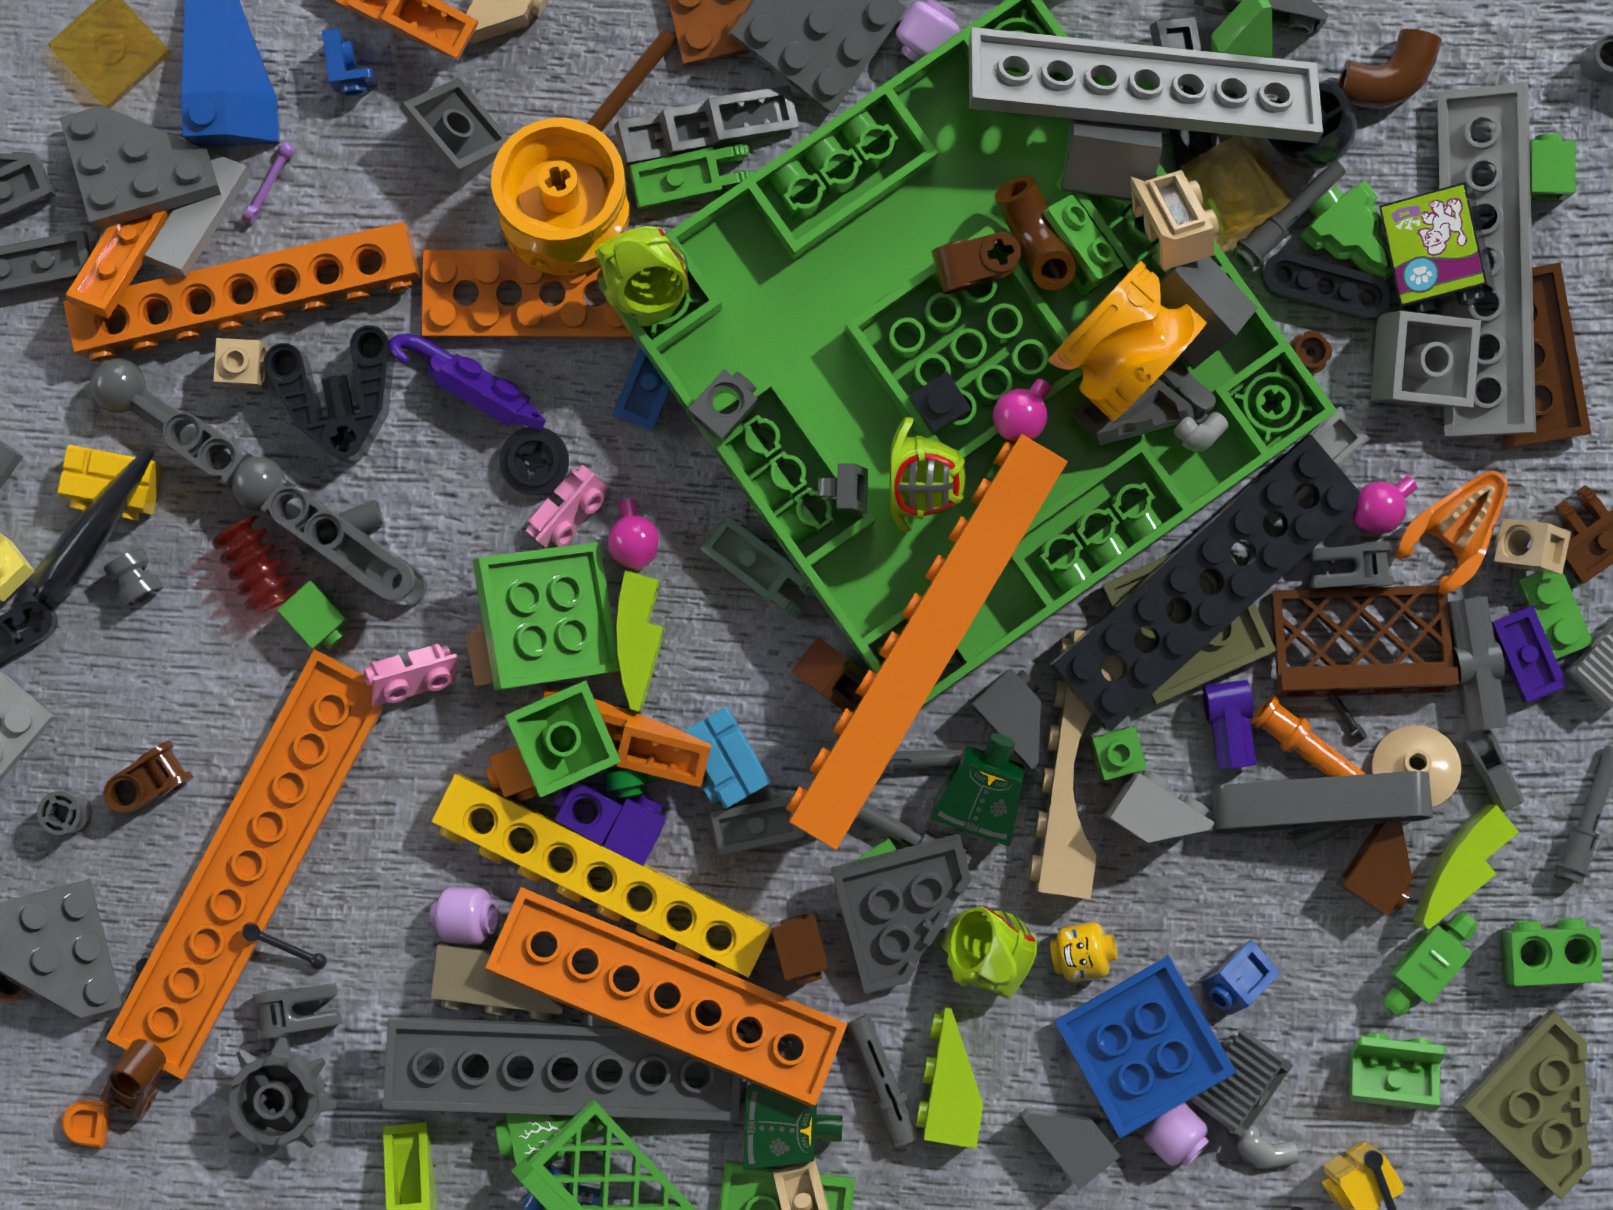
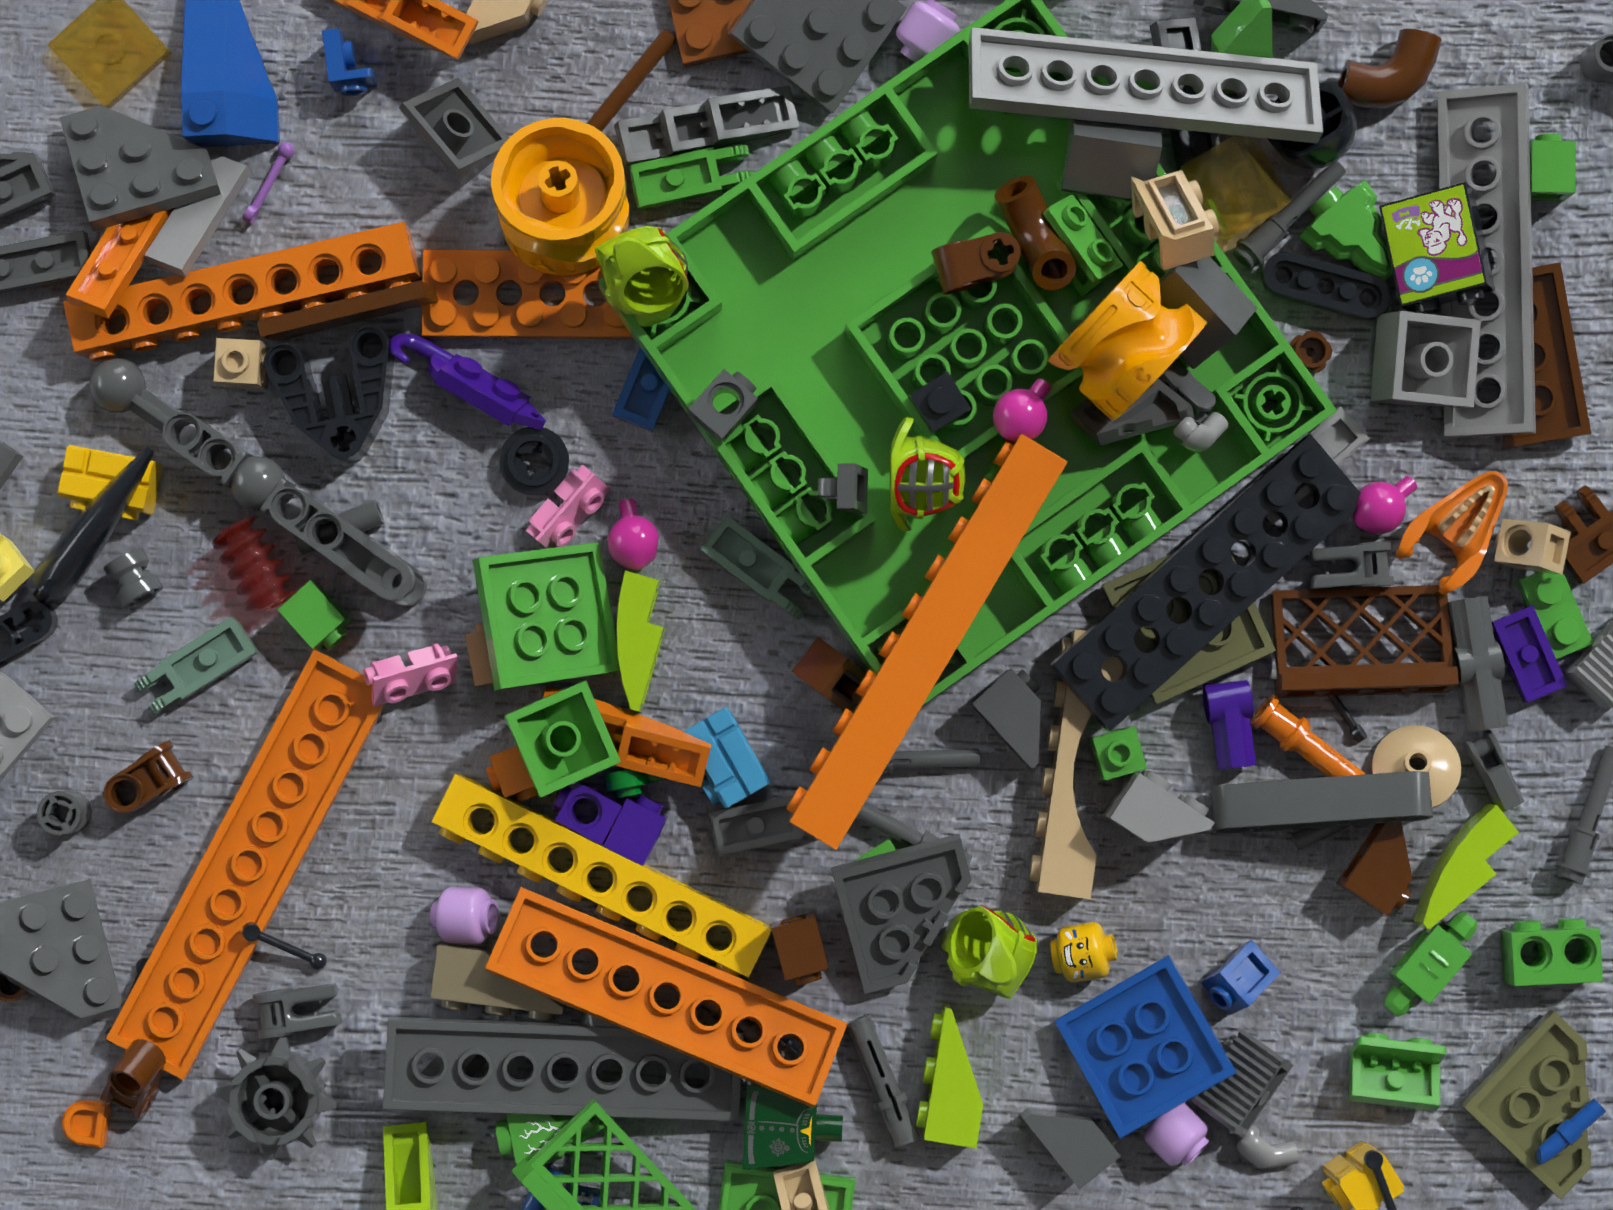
dark green torso [930,734,1024,846] -> none
none -> sand green hinge [134,615,259,716]
none -> reddish brown tile [257,280,438,342]
none -> blue piece [1536,1098,1606,1165]

